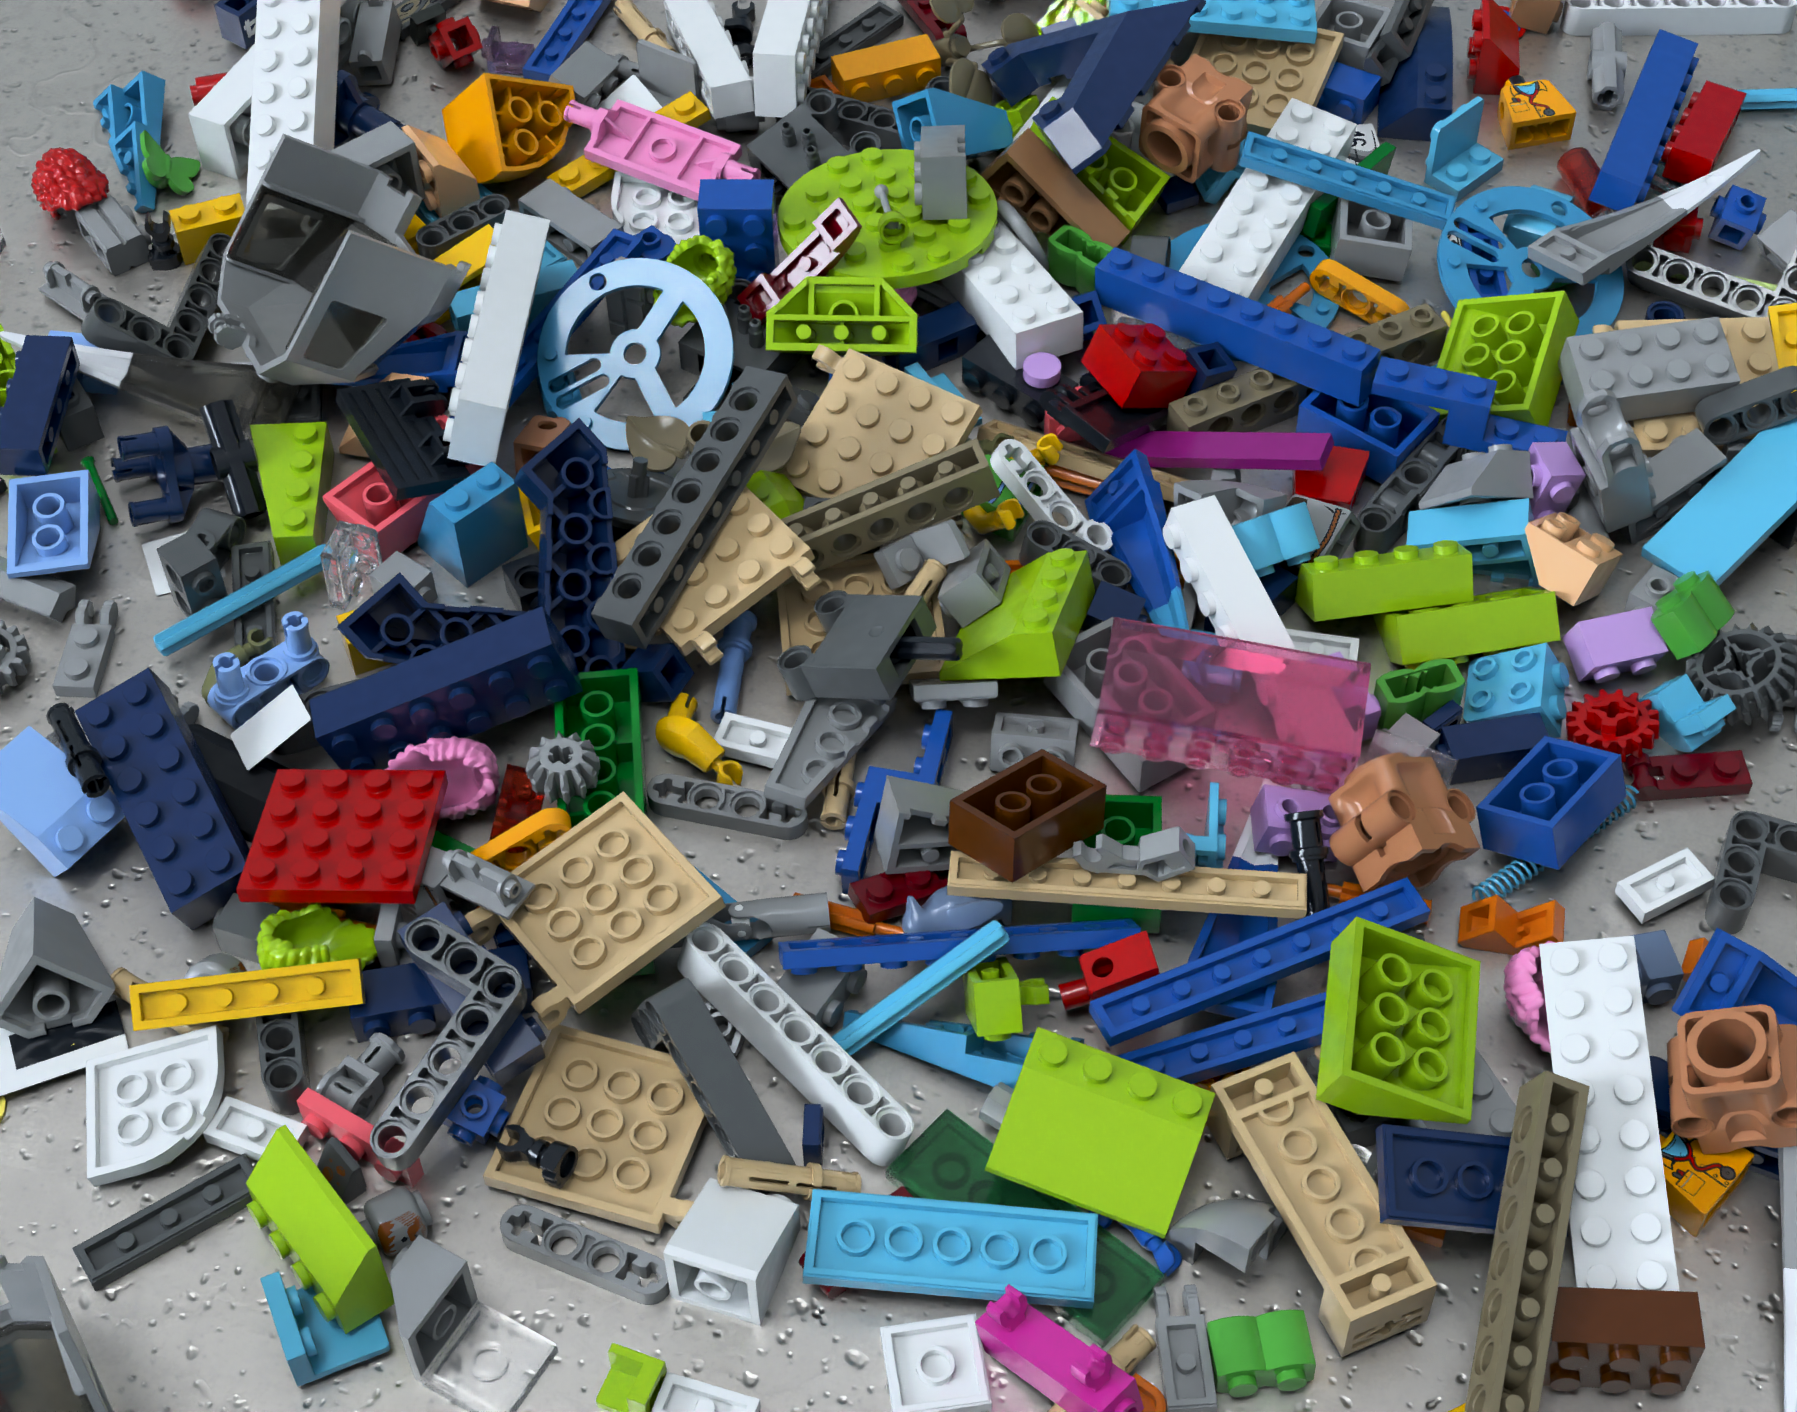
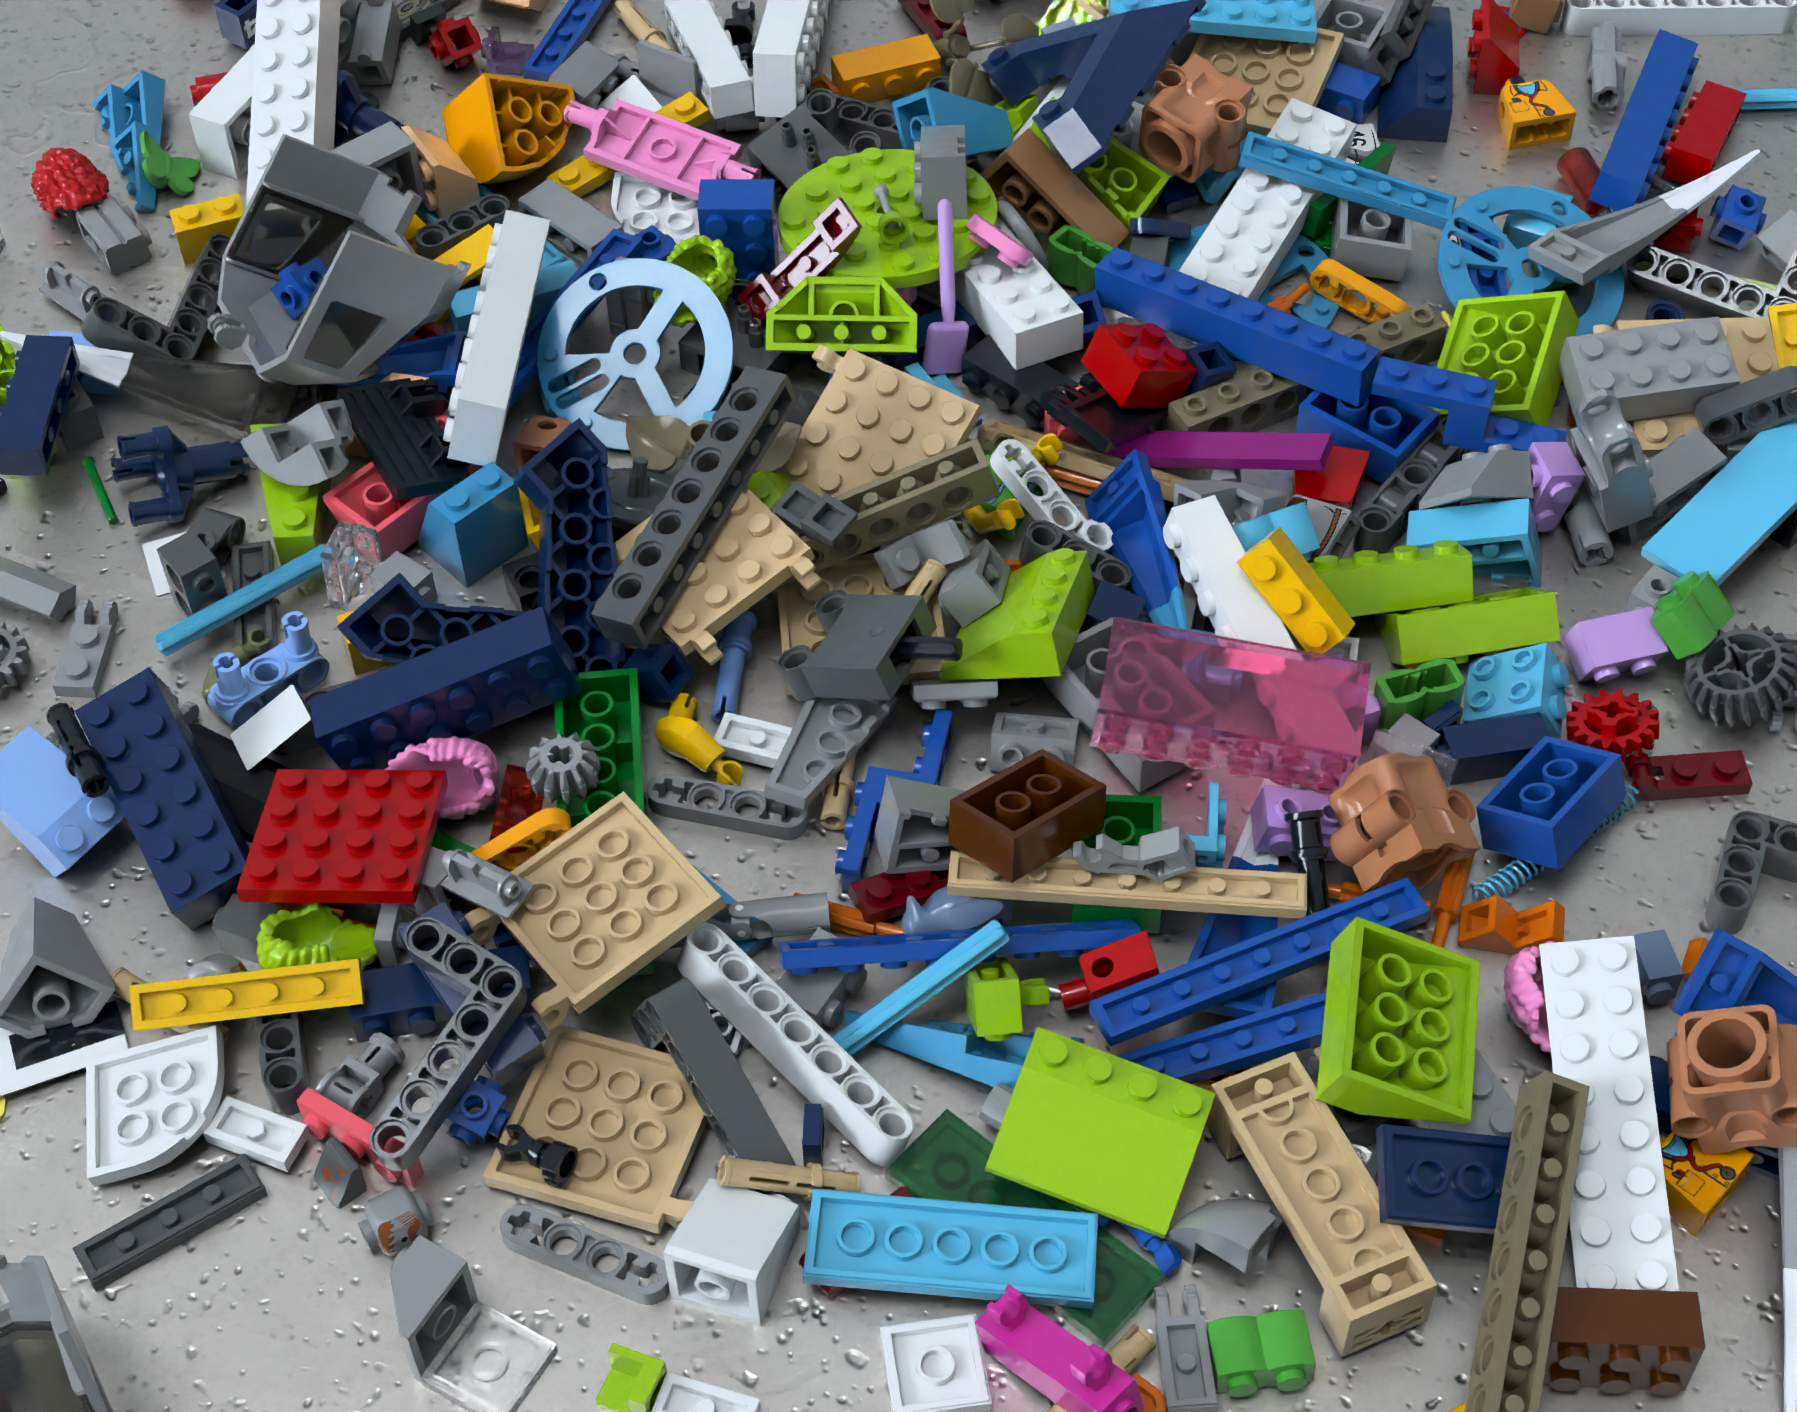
light blue slope [7,470,100,579] -> none
black piece [144,210,183,271] -> none
black piece [199,399,268,520] -> none
lime slope [246,1125,395,1334] -> none
medium azure bracket [260,1271,391,1387] -> none
dark grey tile [811,2,904,79] -> none
lavender tile [1023,352,1061,388] -> none
medium azure bracket [1424,96,1504,202] -> none
light nougat slope [1525,512,1623,606] -> none
white plate [1615,847,1715,924] -> none
medium azure brick [1639,674,1736,752] -> none
none -> light grey brick [240,399,353,486]
none -> blue brick [270,256,328,320]
none -> dark grey slope [770,480,858,546]
none -> lavender piece [922,199,969,374]
none -> bright pink plate [966,213,1034,269]
none -> dark blue tile [1129,218,1191,240]
none -> yellow brick [1237,526,1356,660]
none -> orange axle [1431,852,1476,948]

